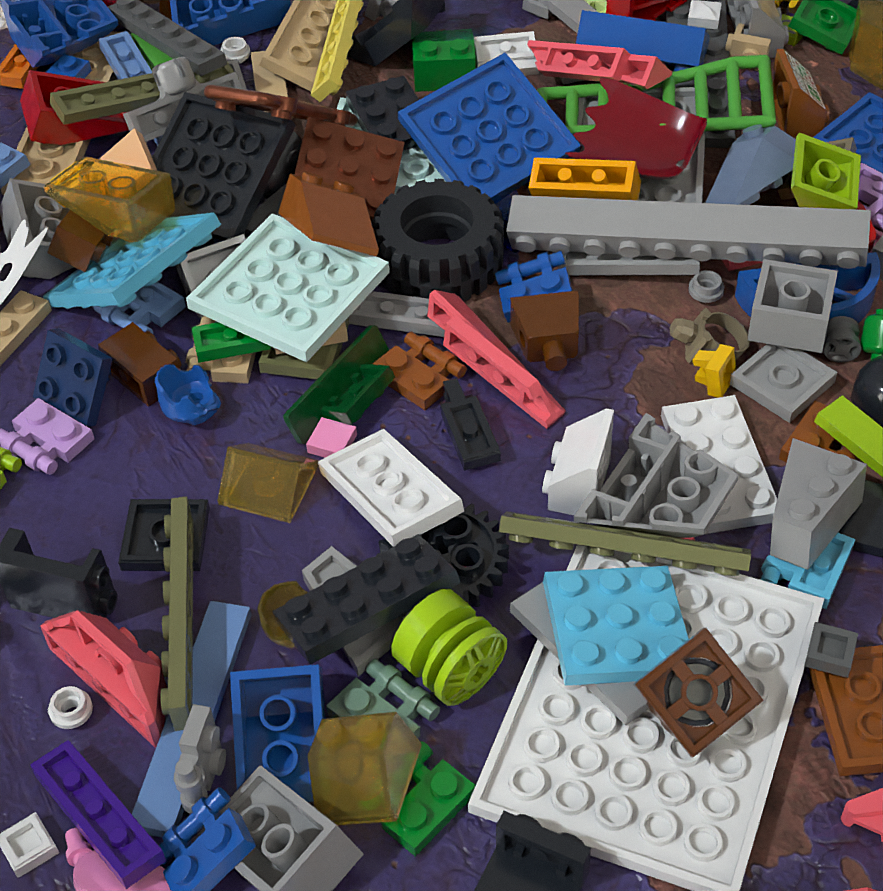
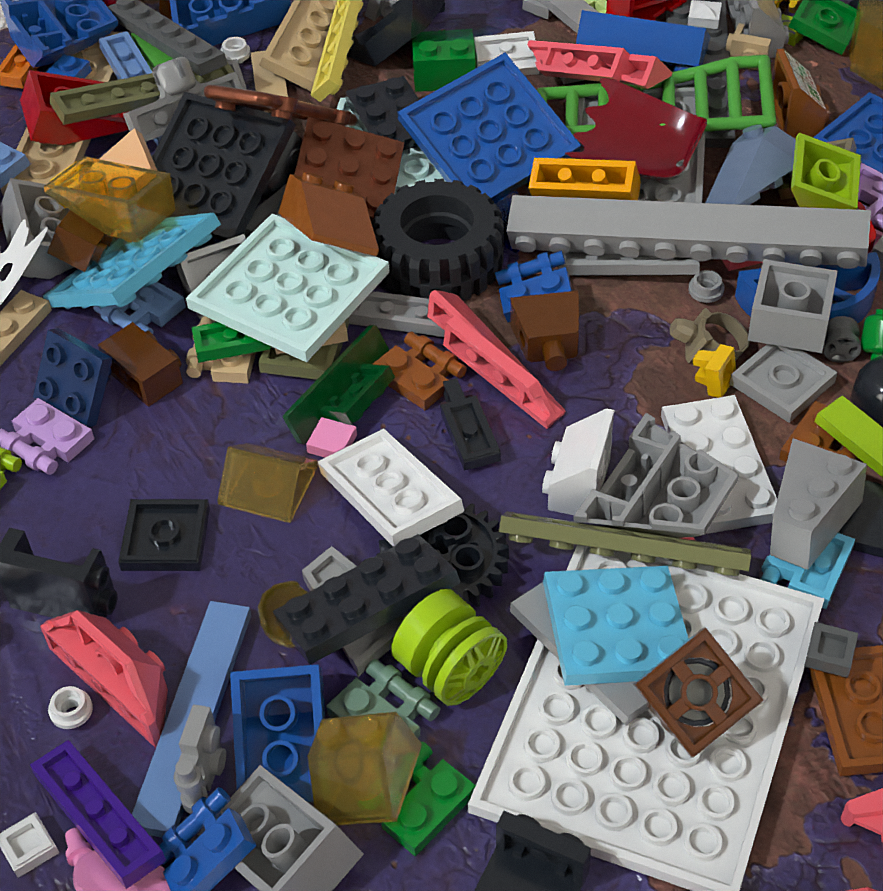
blue hair [155,364,221,426] -> none
olive plate [161,497,194,731] -> none

